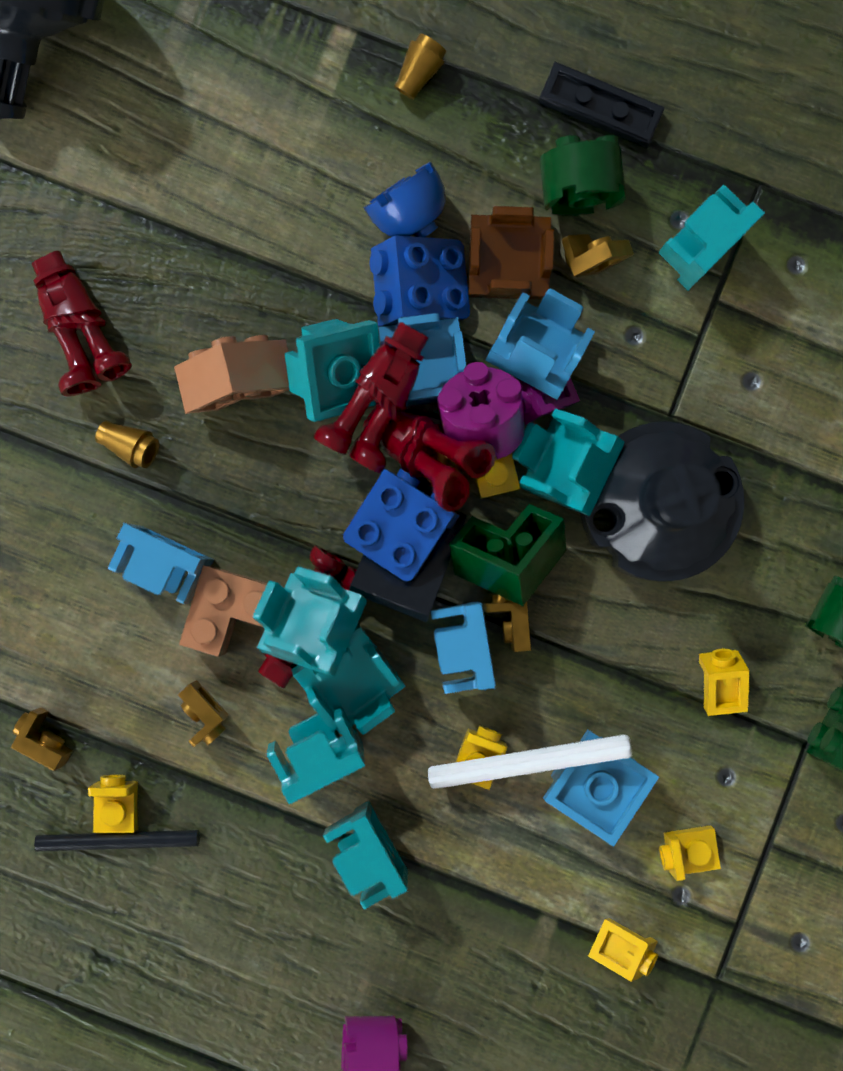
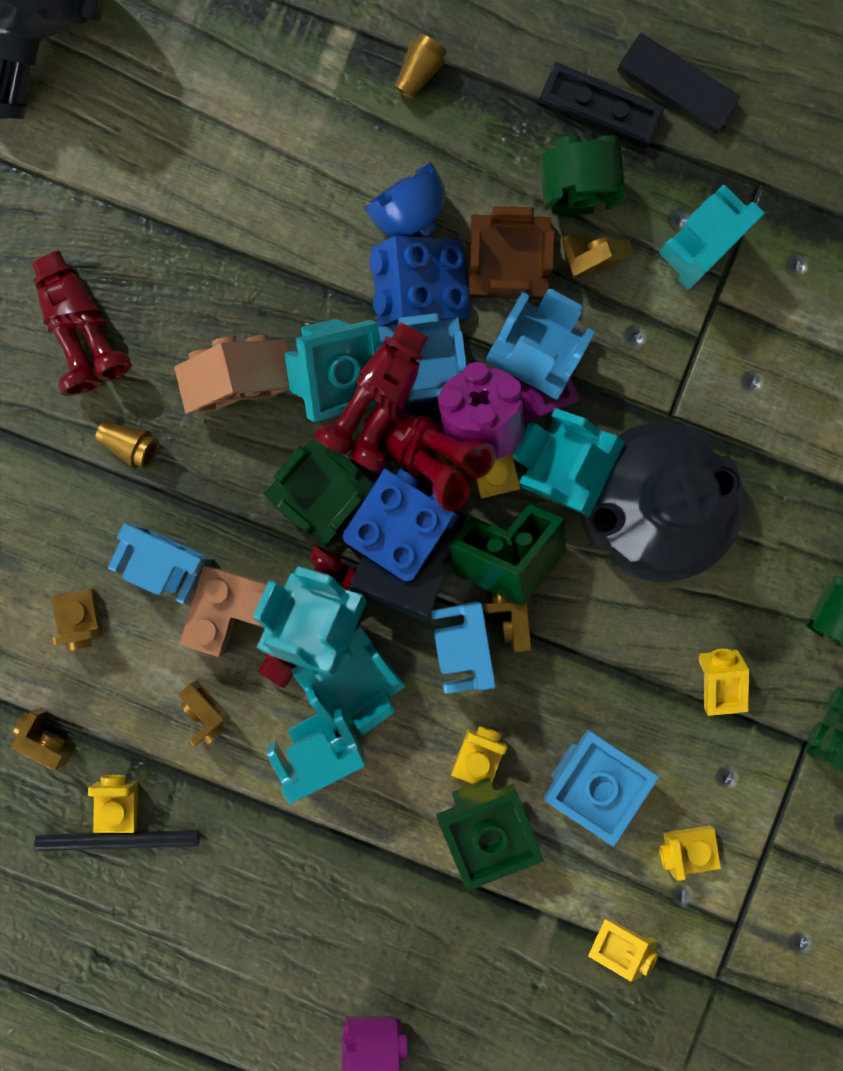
teal panel [323,801,408,909] -> none
white axle [428,735,632,789] -> none
none -> pearl gold bracket [51,589,103,651]
none -> dark green panel [264,437,375,547]
none -> dark green panel [436,778,544,892]
none -> black tile [617,32,741,134]

